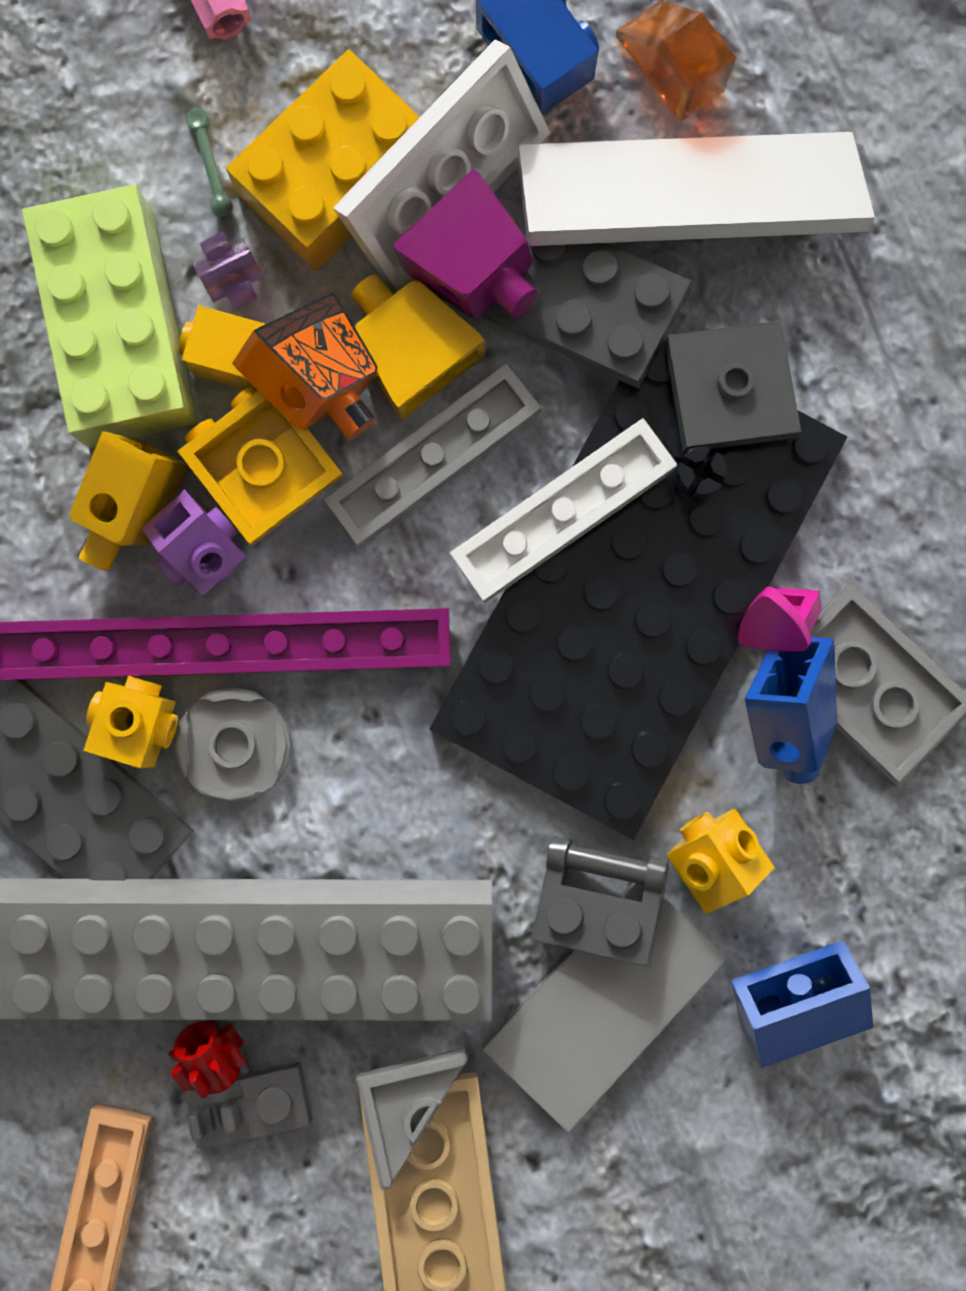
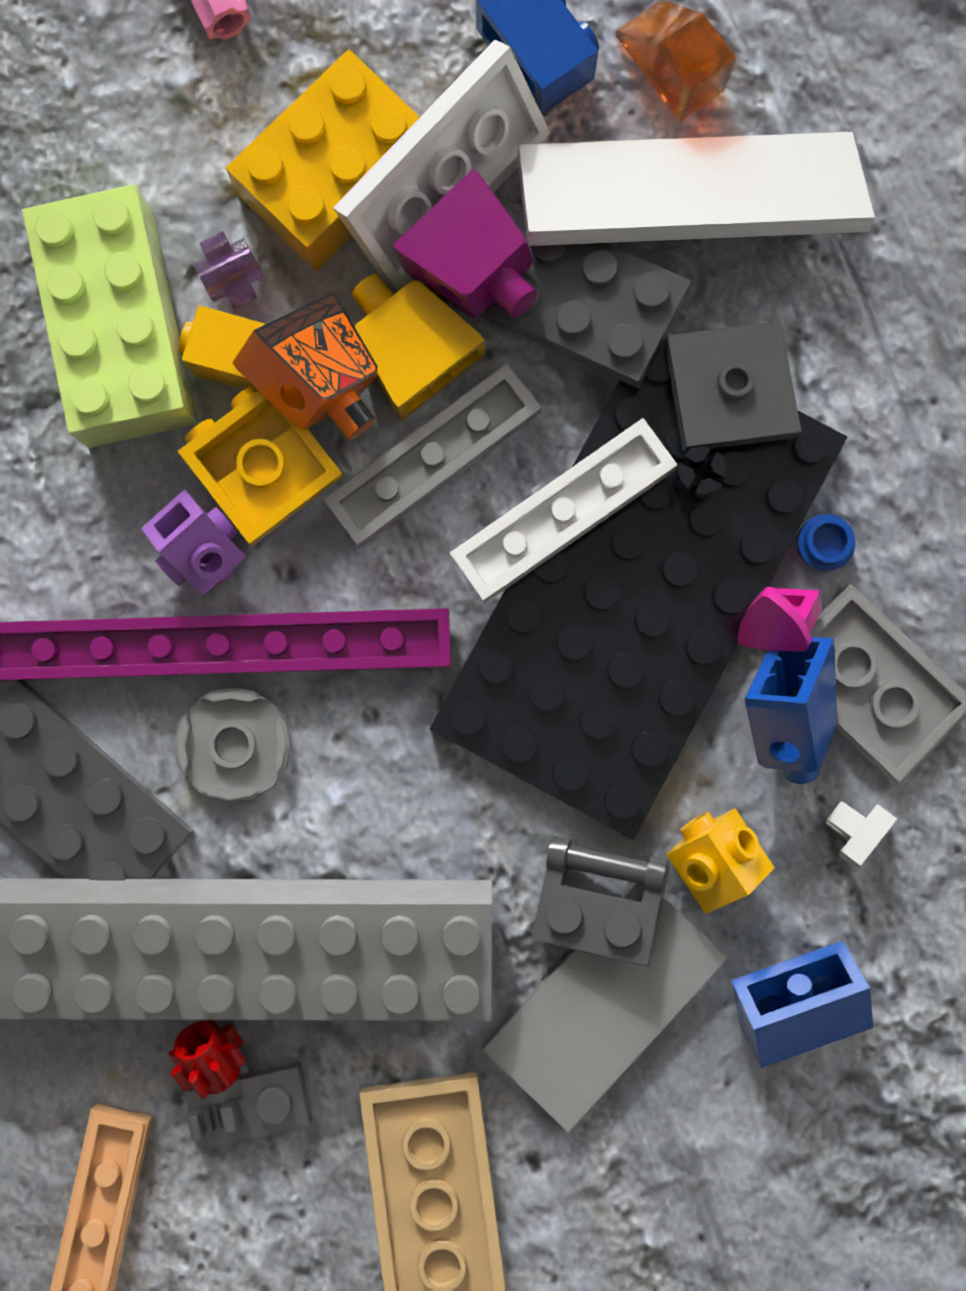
yellow torso [70,431,189,571] -> none
yellow brick [83,676,178,768] -> none
sand green hinge [186,108,233,218] -> none
light grey tile [356,1048,467,1190] -> none
none -> blue plate [796,514,855,572]
none -> white tile [825,801,897,870]

